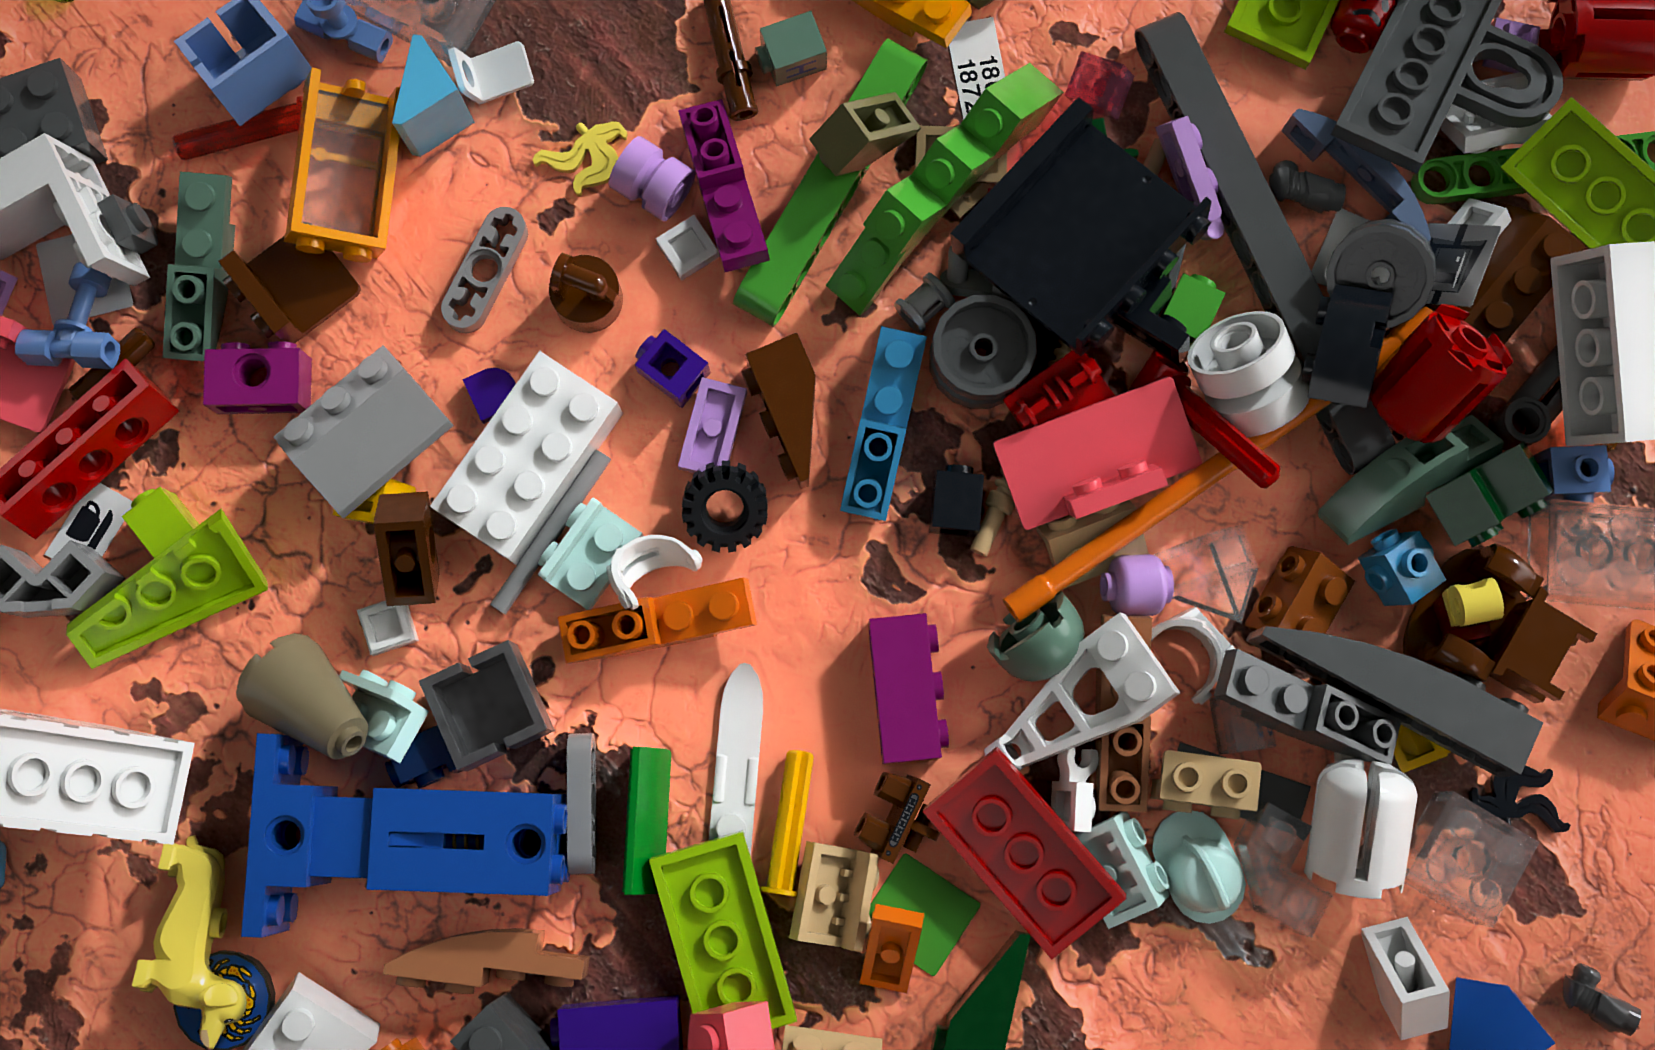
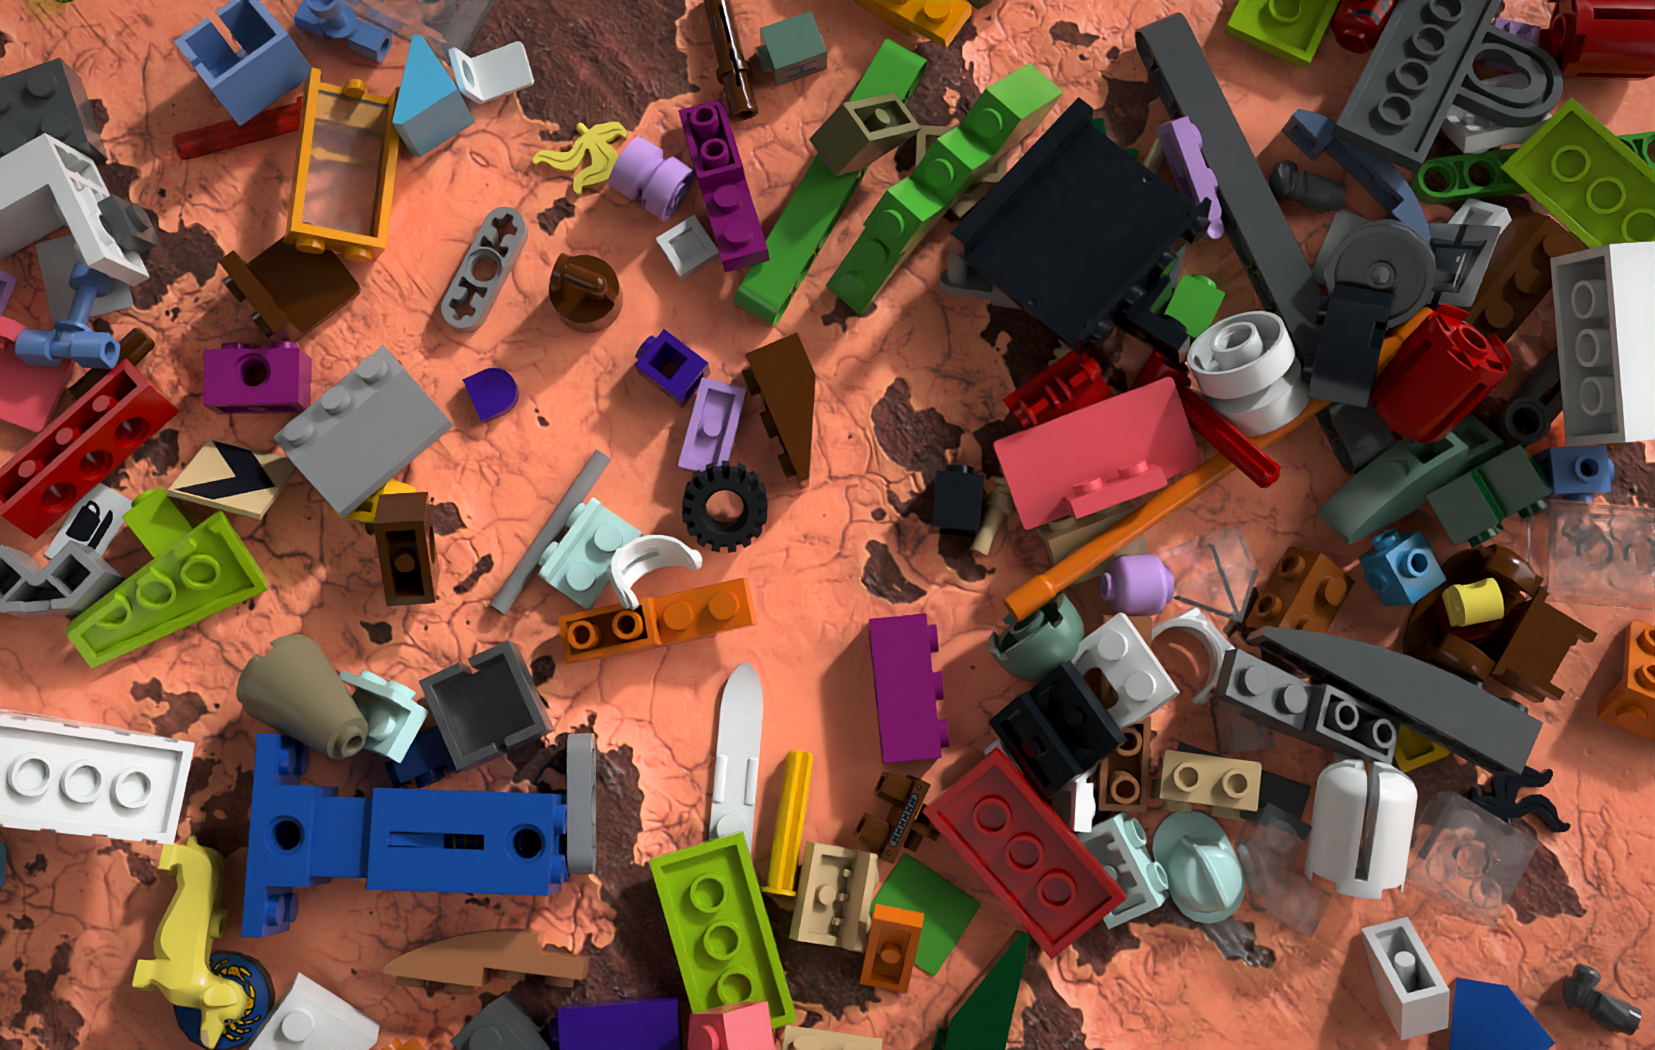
sand green slope [162,171,235,362] -> none
white tile [357,600,419,656] -> none
white brick [430,350,623,566] -> none
green slope [622,746,672,895] -> none
dark azure slope [840,326,927,521] -> none
light grey bush [894,272,955,334] -> none
dark grey wheel [929,295,1036,409] -> none
white sticker [949,17,1005,120] -> none
clear pink brick [1065,51,1134,120] -> none
none -> tan piece [168,438,298,520]
none -> black slope [988,660,1128,802]

